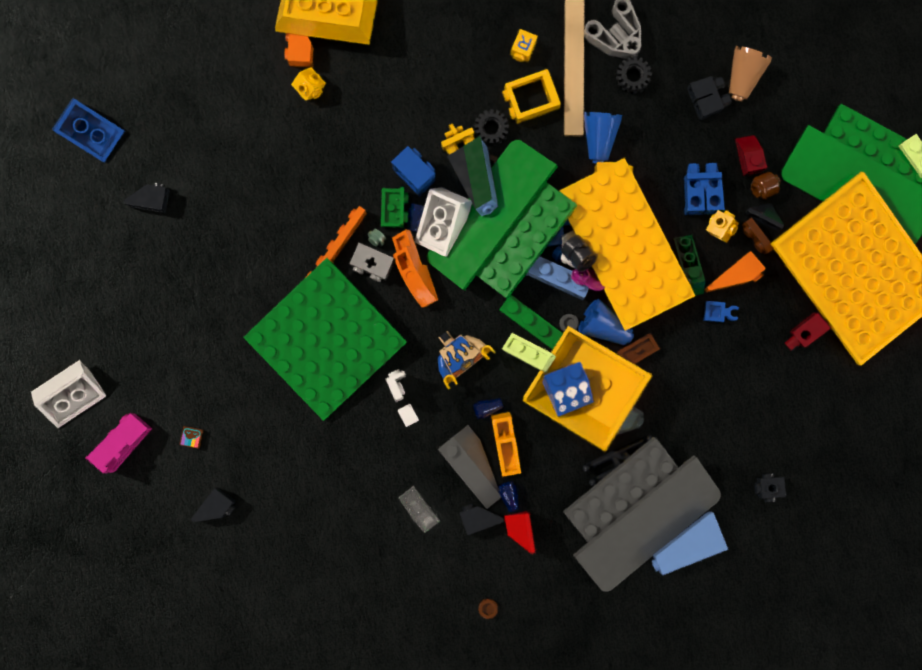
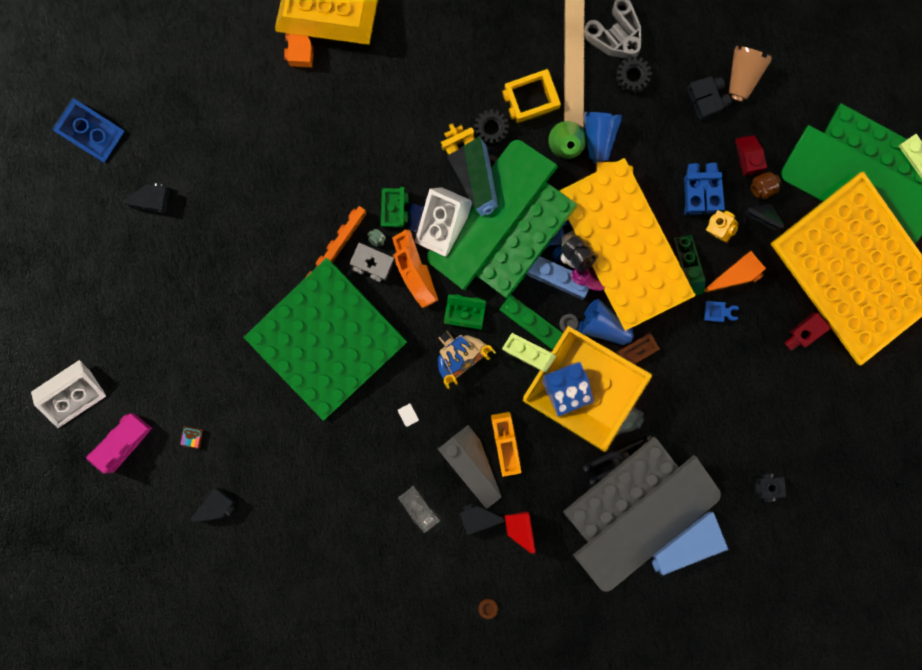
yellow brick [291,67,326,101] -> none
white bracket [386,370,406,402] -> none
blue brick [391,146,436,196] -> none
clear blue cone [473,398,503,419] -> none
clear blue cone [498,481,519,512] -> none
yellow brick [511,29,538,62] -> none
reddish brown plate [742,217,774,255] -> none
none -> green bracket [444,294,486,330]
none -> bright green cone [549,121,587,159]

